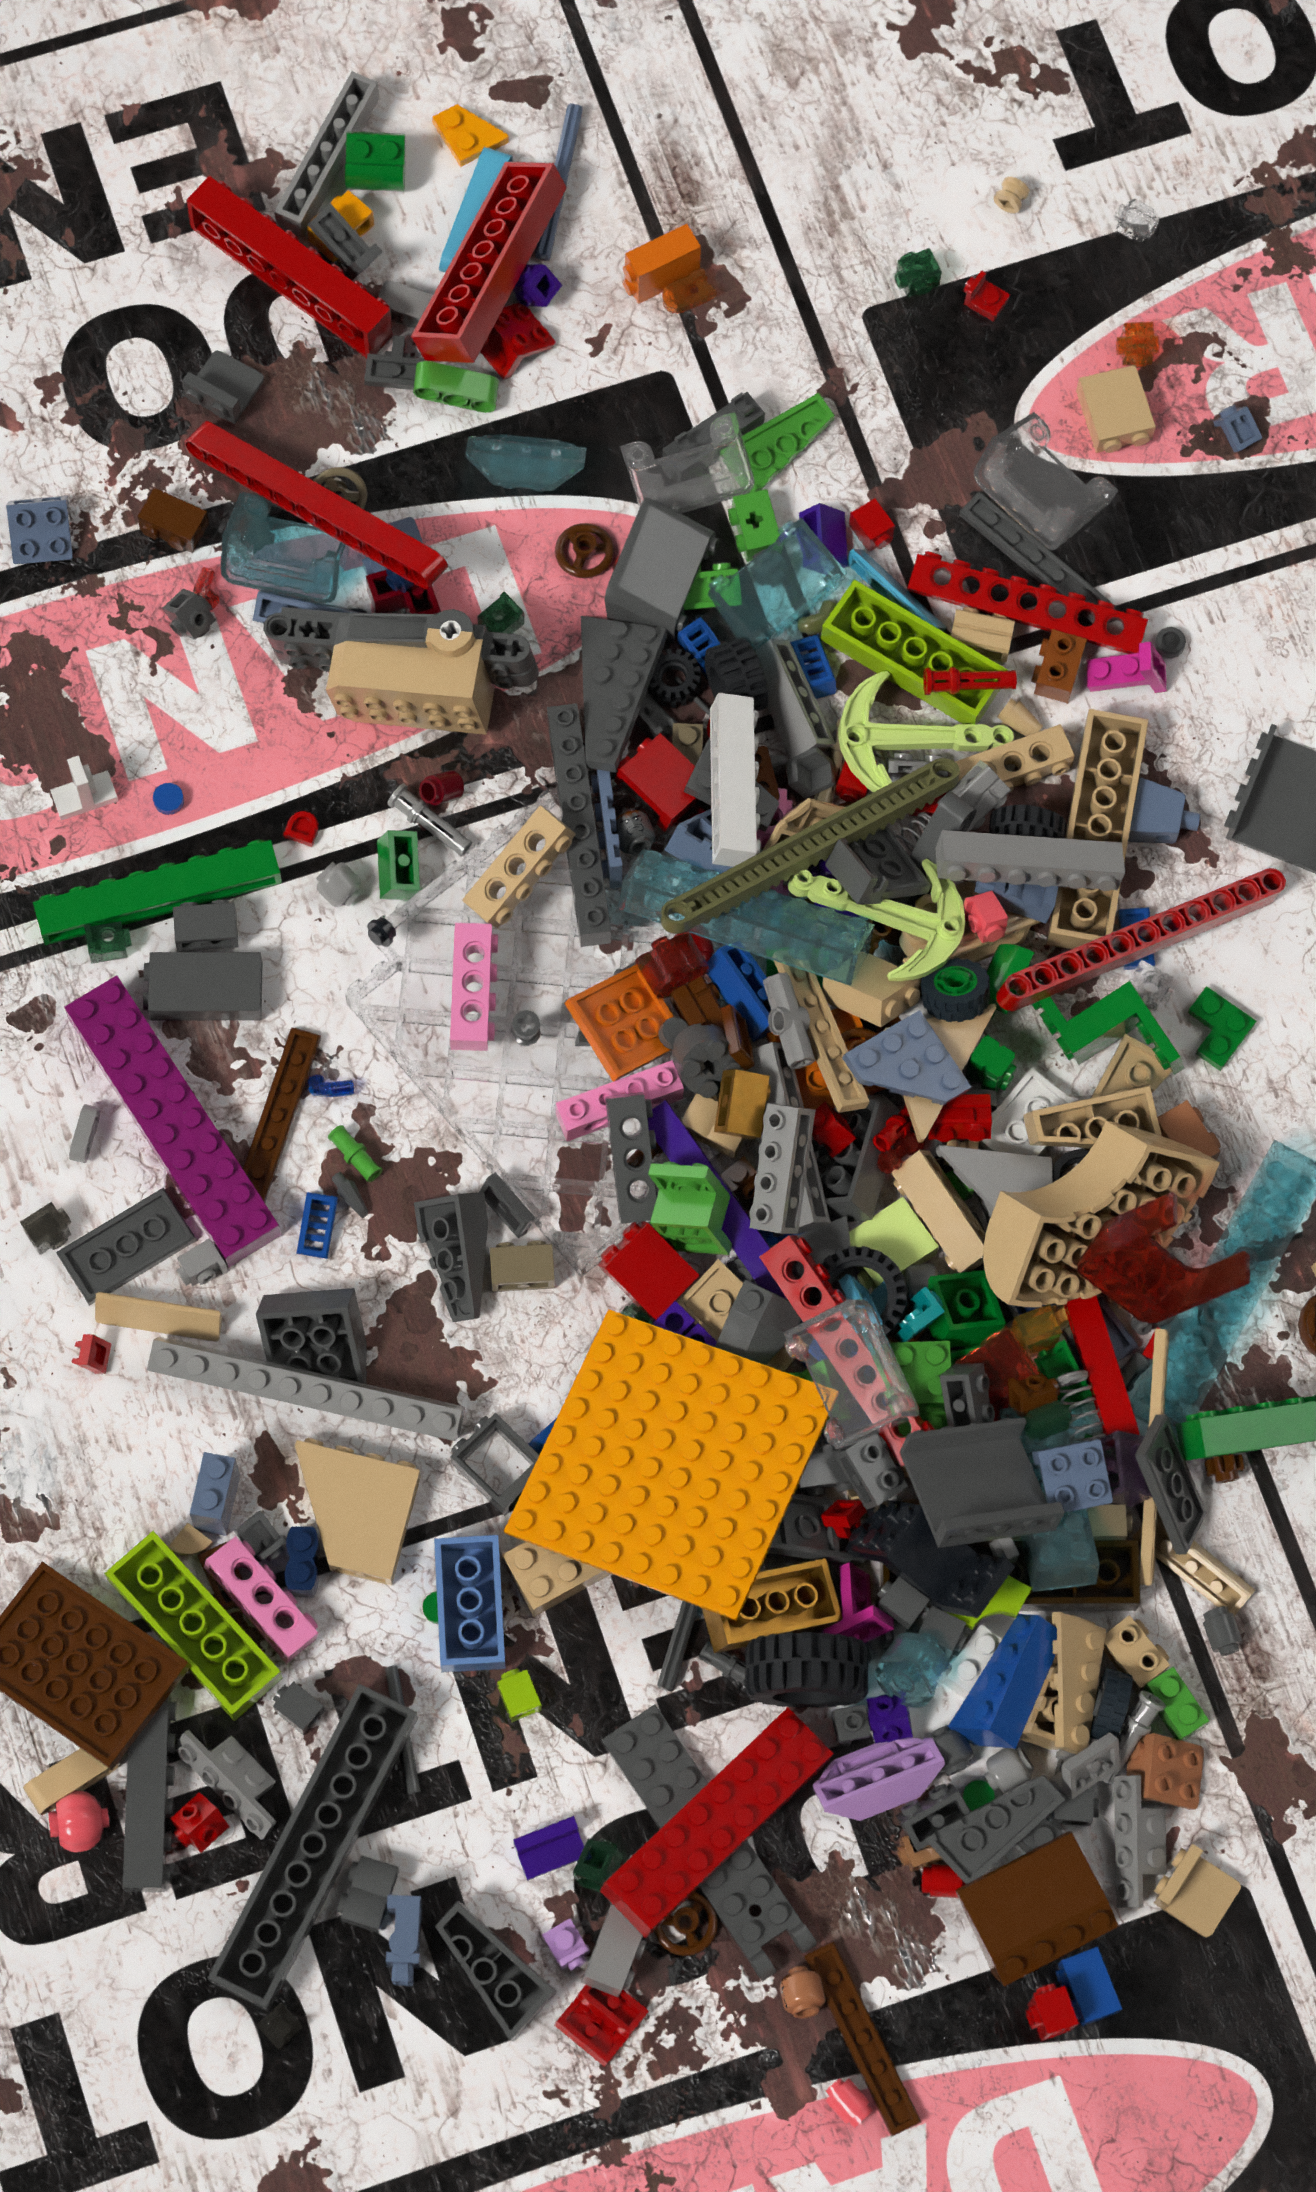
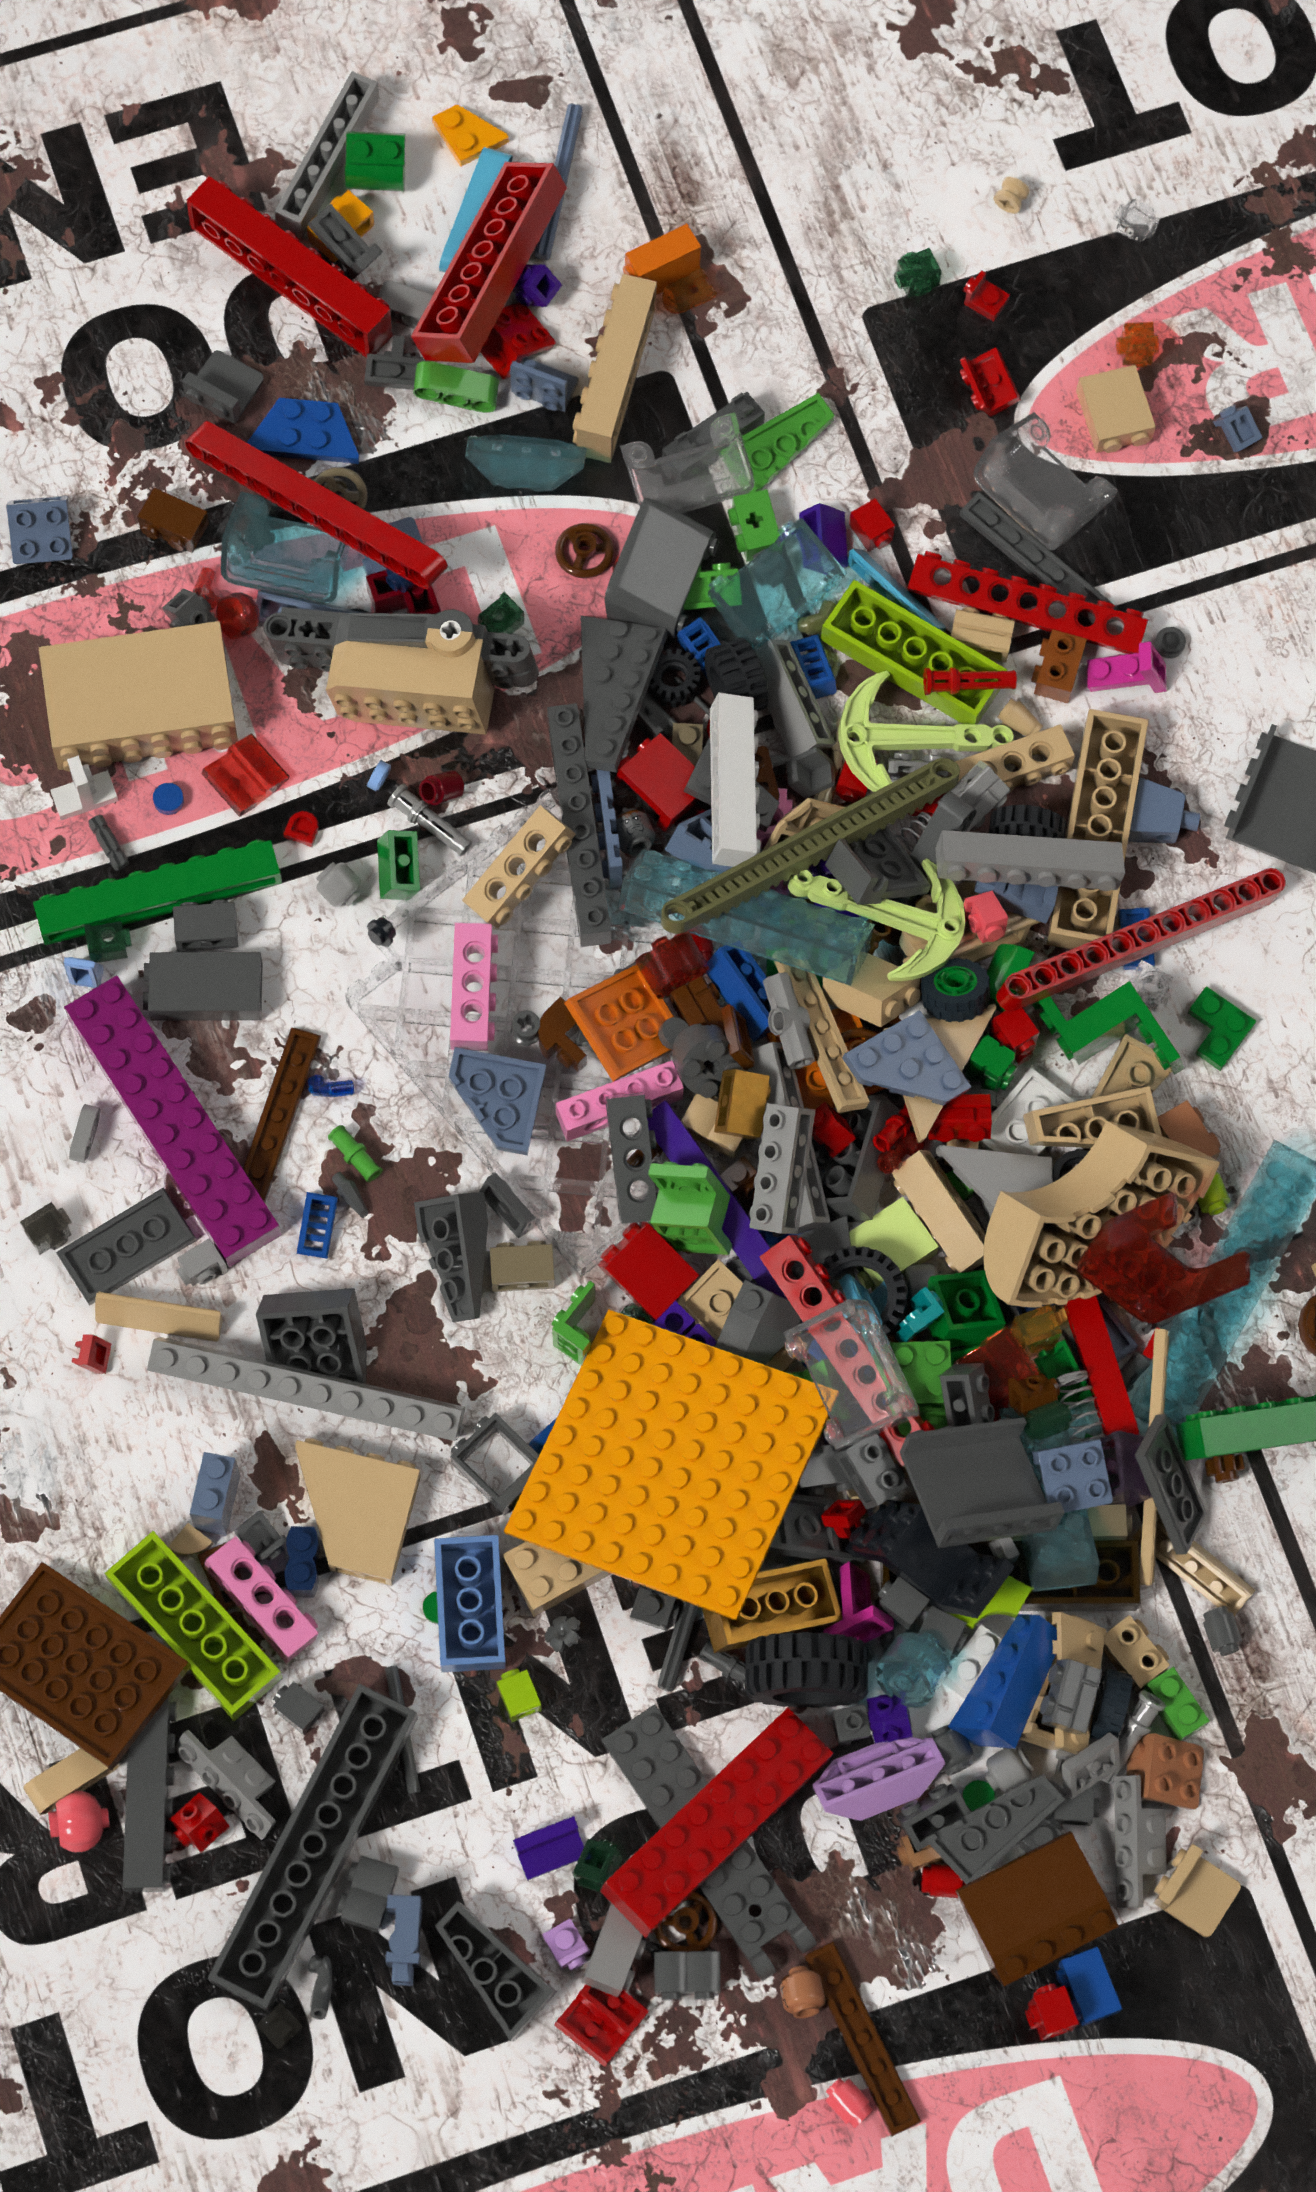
none -> tan brick [39,621,238,772]
none -> light blue slope [63,957,104,988]
none -> dark grey axle [88,815,129,871]
none -> clear red slope [202,733,290,817]
none -> clear red hair [216,592,260,639]
none -> blue wing [247,398,359,464]
none -> dark grey arm [308,1955,332,2020]
none -> light blue tile [367,760,391,791]
none -> sand blue plate [449,1047,546,1156]
none -> sand blue bracket [510,357,579,412]
none -> reddish brown brick [538,996,587,1072]
none -> dark grey plant [545,1616,581,1653]
none -> bright green bracket [551,1281,595,1366]
none -> tan brick [573,274,657,463]
none -> dark grey bracket [630,1587,680,1631]
none -> dark grey brick [654,1951,721,2001]
none -> red bracket [960,347,1021,417]
none -> red brick [988,1008,1040,1065]
none -> dark grey brick [1040,1659,1102,1734]
none -> lime brick [1197,1172,1231,1215]

